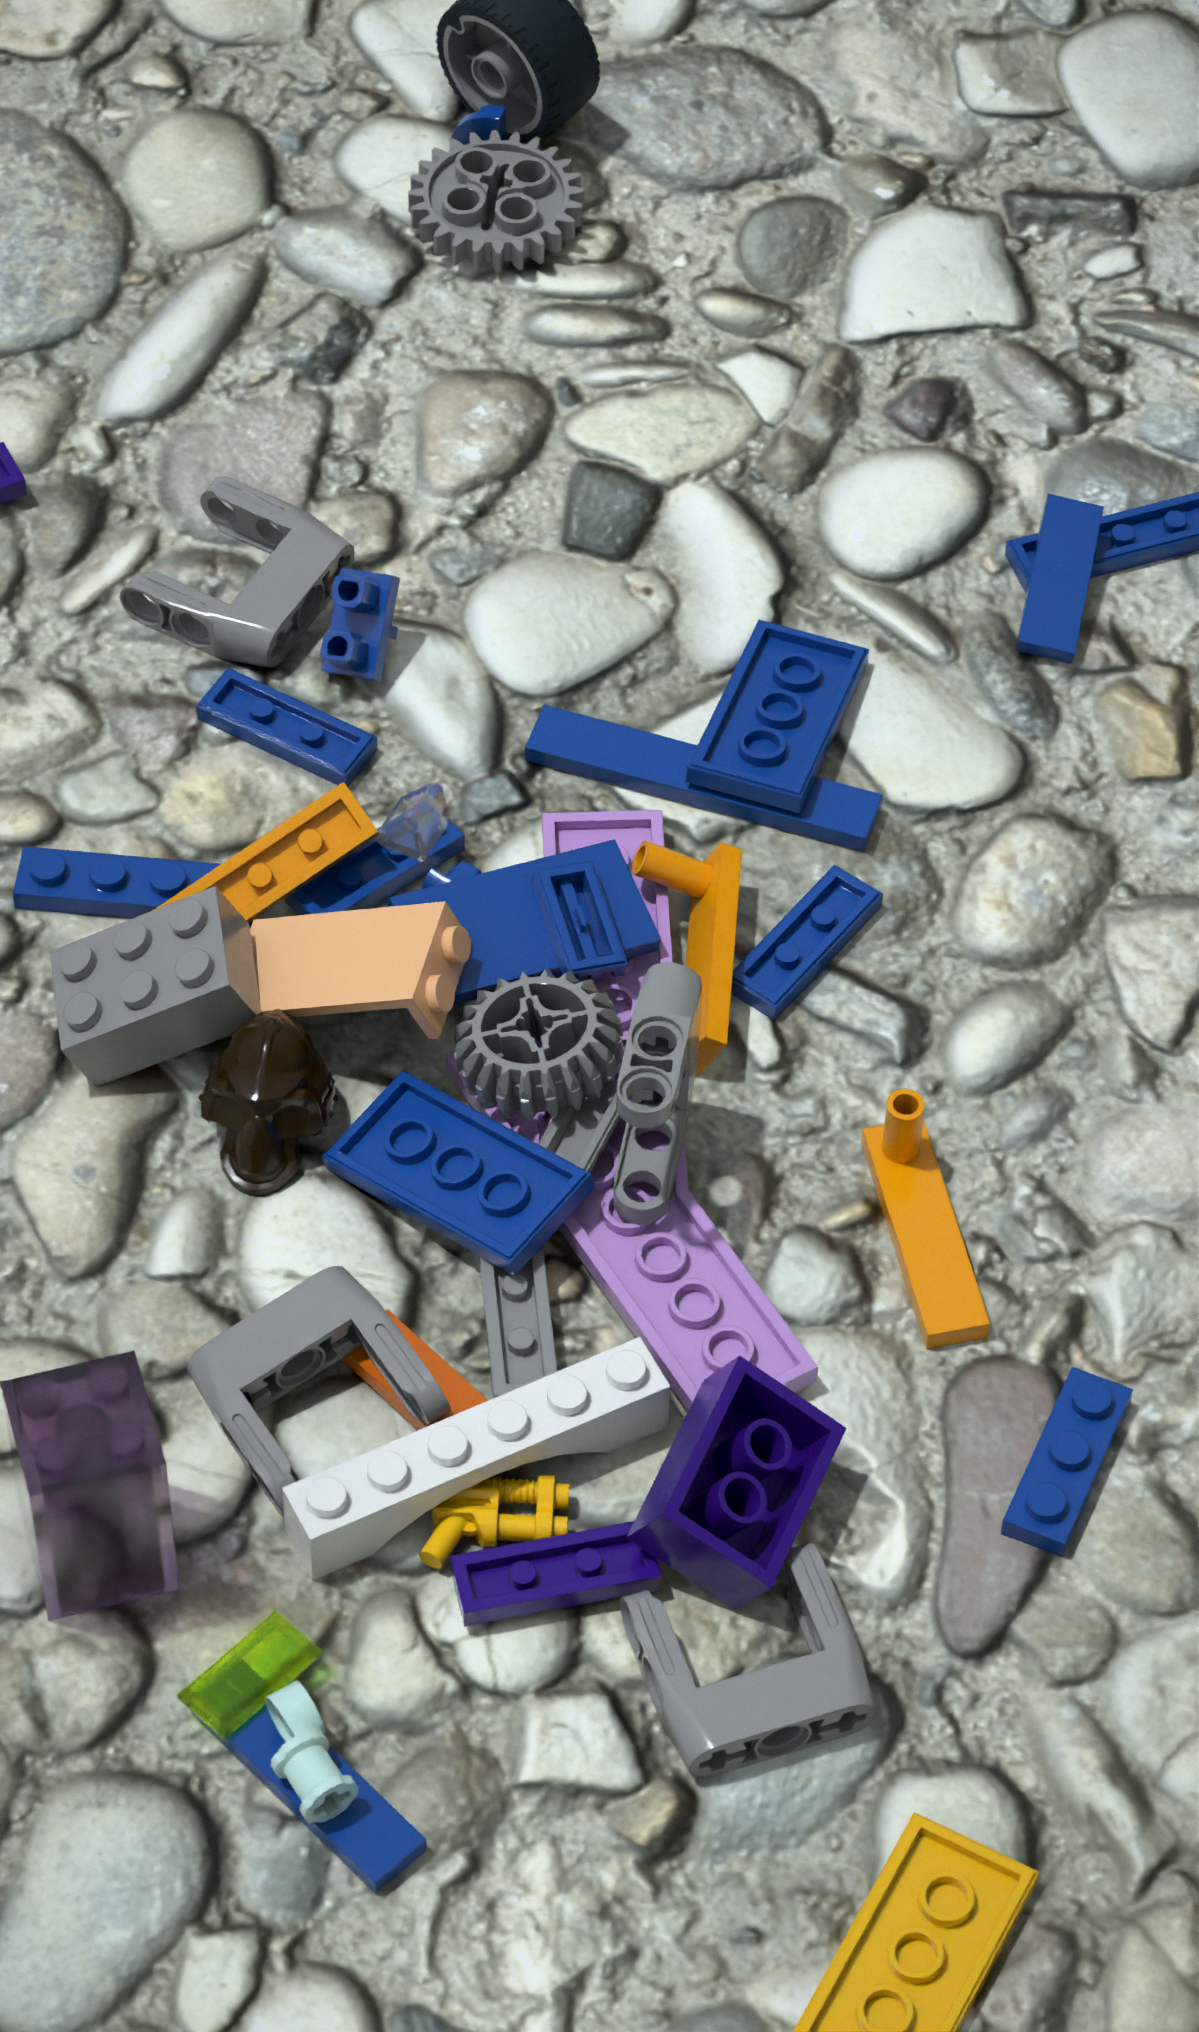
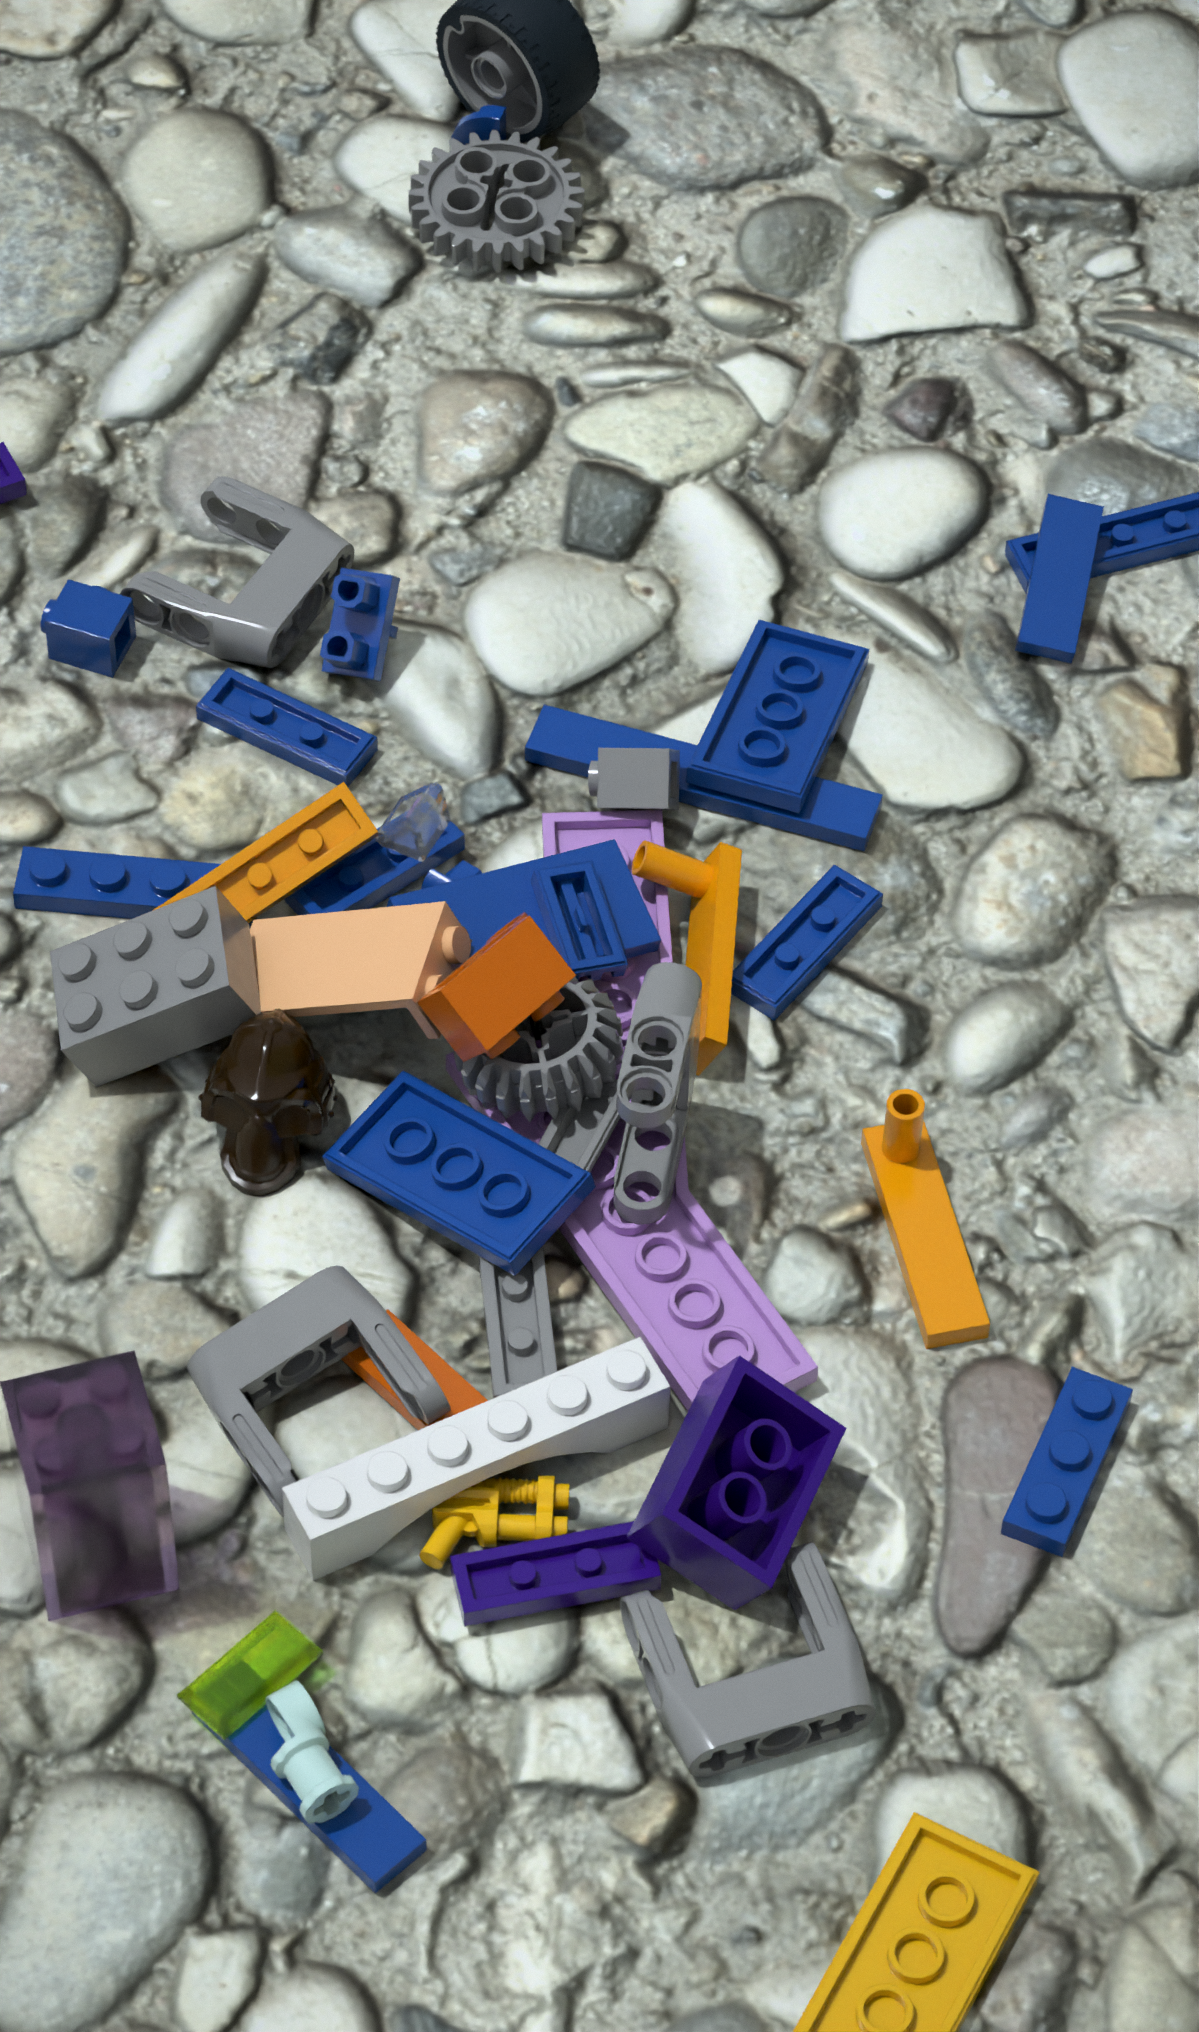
none -> blue brick [41,579,136,678]
none -> orange hinge [417,912,576,1062]
none -> light grey brick [588,748,680,810]

